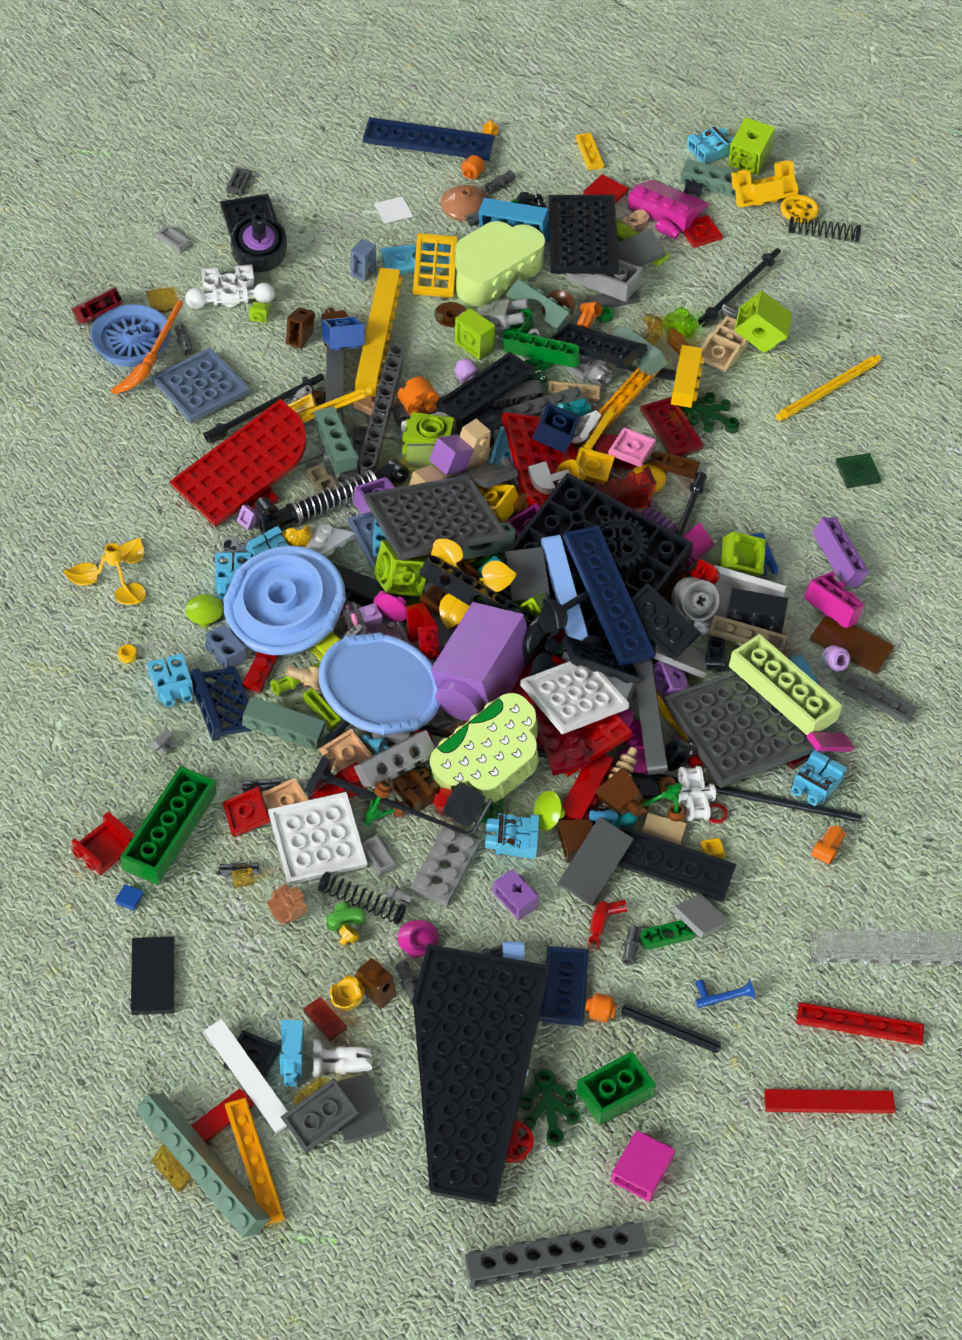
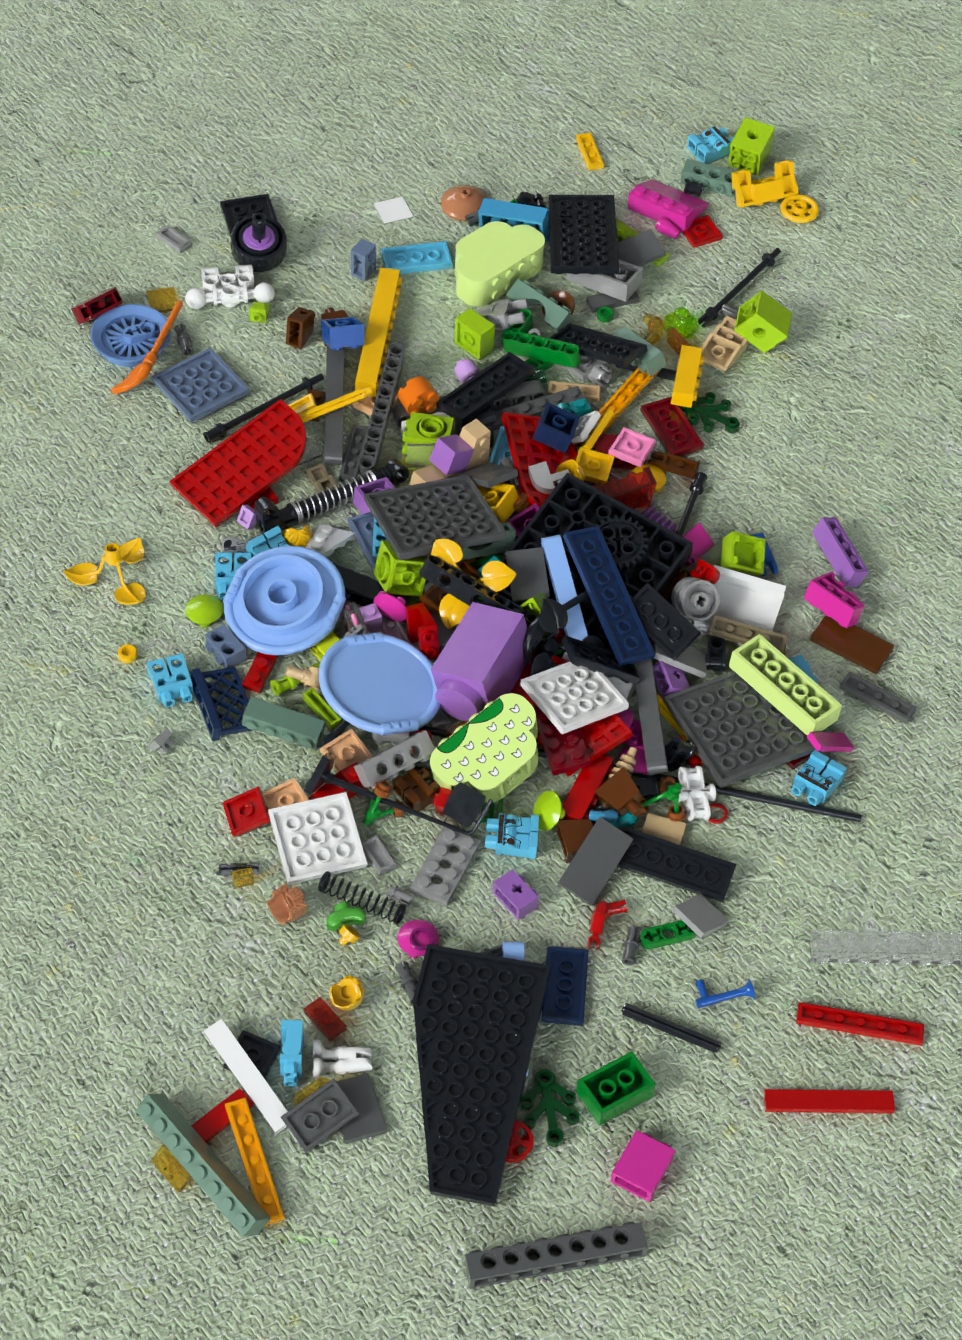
red panel [71,811,135,875] -> none
blue tile [115,884,143,911] -> none
green brick [120,766,217,885] -> none
black tile [131,936,174,1015] -> none
dark grey tile [226,167,252,196] -> none
black axle [242,778,281,792] -> none
light grey arm [292,385,312,403] -> none
sand green brick [314,406,359,474] -> none
reddish brown torso [355,958,396,1009] -> none
medium azure piece [360,734,389,754] -> none
dark blue plate [363,117,495,161] -> none
yellow piece [413,233,457,298] -> none
reddish brown dish [434,302,467,327] -> none
orange head [461,155,485,180] -> none
light orange tile [482,119,499,136] -> none
dark grey pin [484,170,516,193] -> none
orange piece [576,301,602,329] -> none
red tile [583,174,628,204] -> none
orange head [585,993,617,1023] -> none
tan plate [621,209,649,232] -> none
yellow tile [700,838,726,859] -> none
black brick [727,588,788,634] -> none
yellow piece [776,354,881,421] -> none
black piece [788,216,861,243] -> none
orange piece [811,825,846,865] -> none
lavender head [822,645,850,672] -> none
clear green tile [835,453,881,488] -> none

